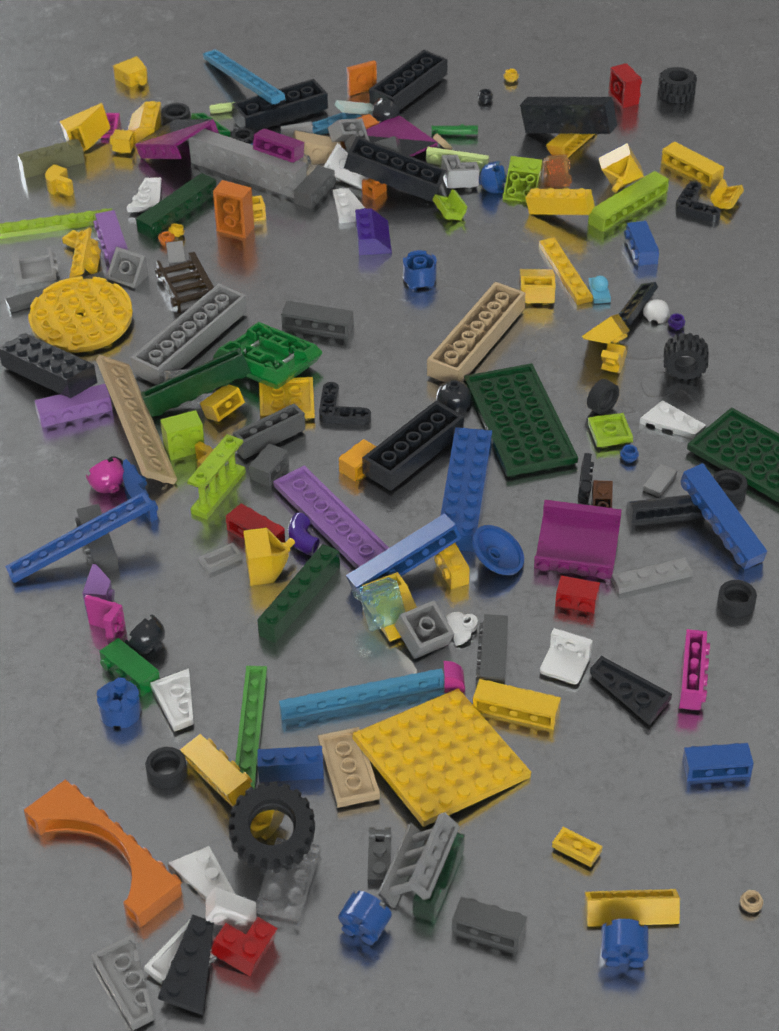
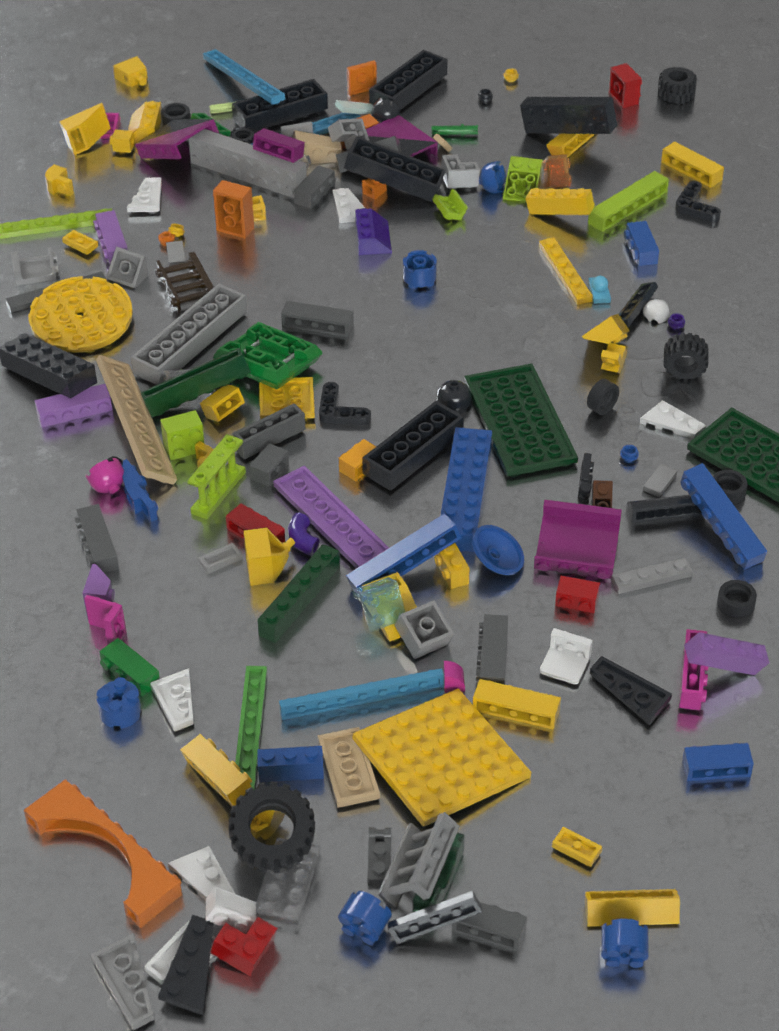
blue plate [5,492,153,583] -> none
olive brick [17,139,85,178] -> none
yellow bracket [69,227,101,278] -> none
black cylinder [125,615,165,655] -> none
dark green brick [136,173,217,239] -> none
black tyre [145,747,187,789] -> none
white wing [324,143,369,190] -> none
yellowish green plate [426,147,489,171] -> none
tan brick [427,282,526,382] -> none
white plate [446,612,478,646] -> none
yellow slope [520,269,555,304] -> none
lime plate [588,413,633,447] -> none
yellow piece [599,144,644,193] -> none
yellow bracket [710,179,744,209] -> none
tan plate [740,890,763,913] -> none
none -> plate [387,891,483,944]
none -> medium lavender brick [684,632,770,675]

